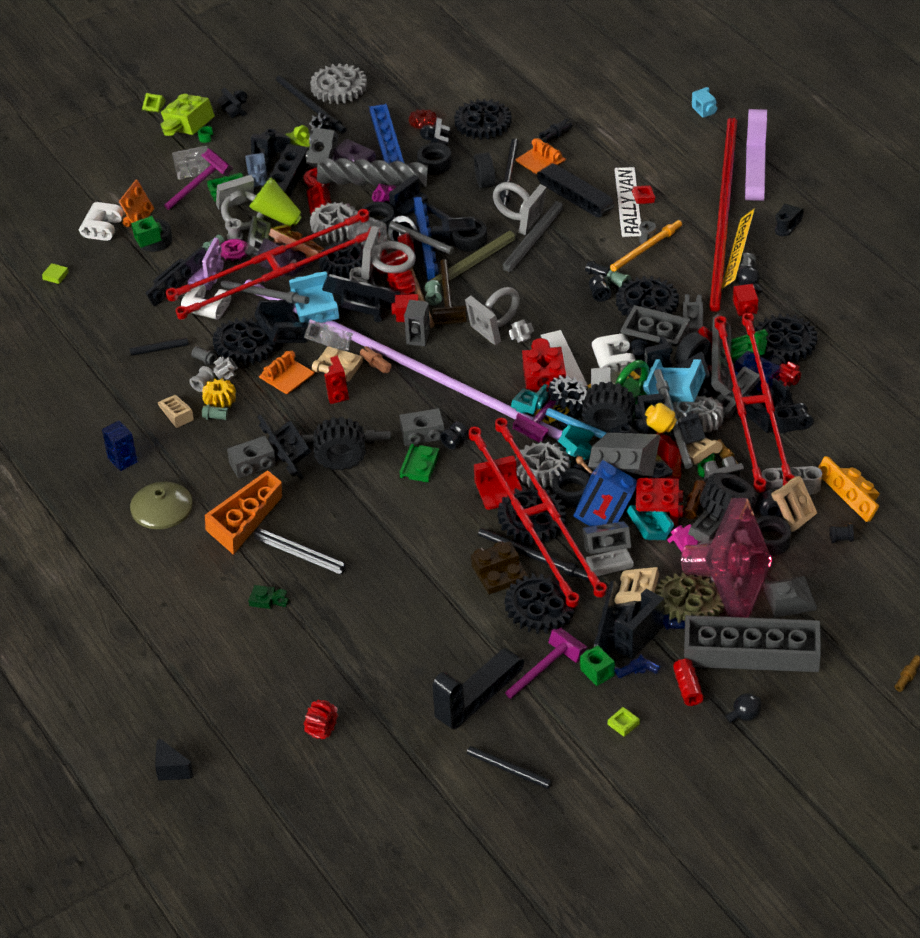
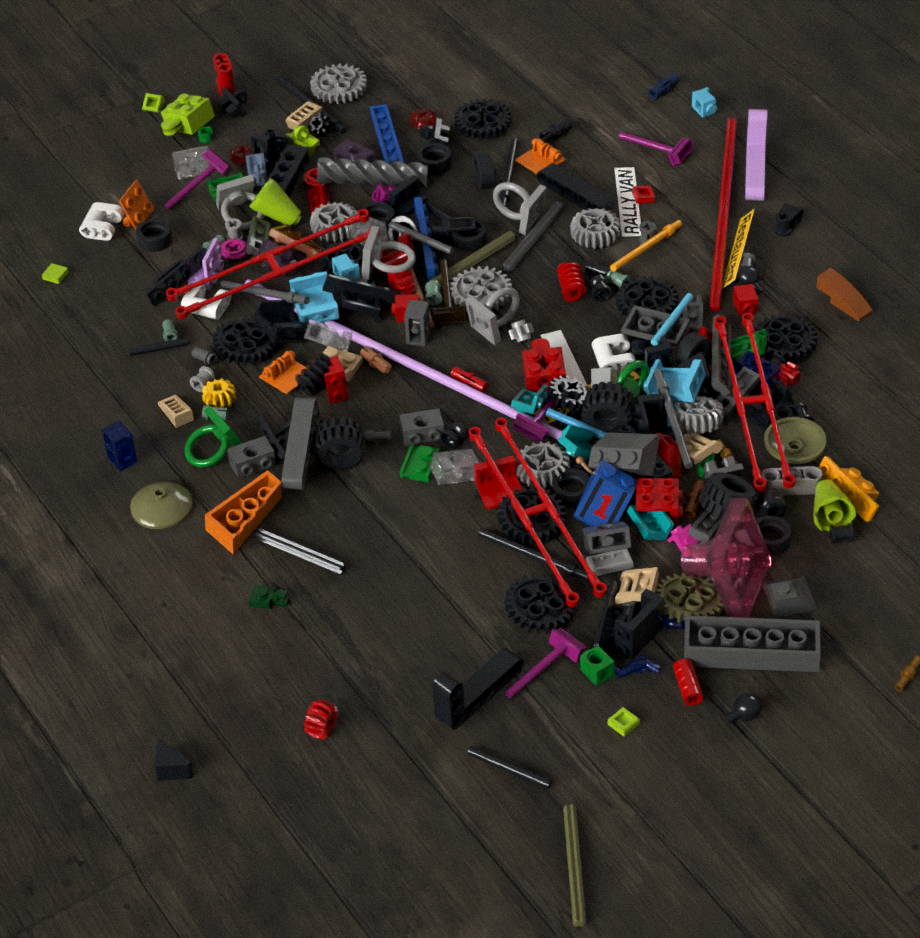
green brick [131,216,162,248] -> none
light grey gear [213,357,237,380] -> none
dark grey brick [305,128,339,168] -> none
dark brown plate [471,541,528,595] -> none
yellow head [645,403,677,433] -> none
black bracket [678,411,706,445] -> none
tan plate [771,476,817,532] -> none
none -> sand green pin [162,319,178,341]
none -> green tile [184,406,242,468]
none -> red connector [213,53,235,97]
none -> clear red gear [230,144,251,165]
none -> dark grey beam [281,397,322,490]
none -> tan slope [286,101,322,130]
none -> black piece [295,353,331,396]
none -> medium azure brick [332,254,360,281]
none -> clear brick [430,449,479,485]
none -> light grey gear [450,266,512,312]
none -> red pin [450,366,489,394]
none -> red piece [557,262,586,302]
none -> olive axle [563,804,586,927]
none -> light grey gear [570,207,621,250]
none -> magenta piece [618,132,695,166]
none -> dark blue pin [649,73,679,99]
none -> medium azure bar [651,293,693,346]
none -> olive dish [764,417,826,464]
none -> lime cone [813,480,856,531]
none -> dark orange slope [816,268,872,321]

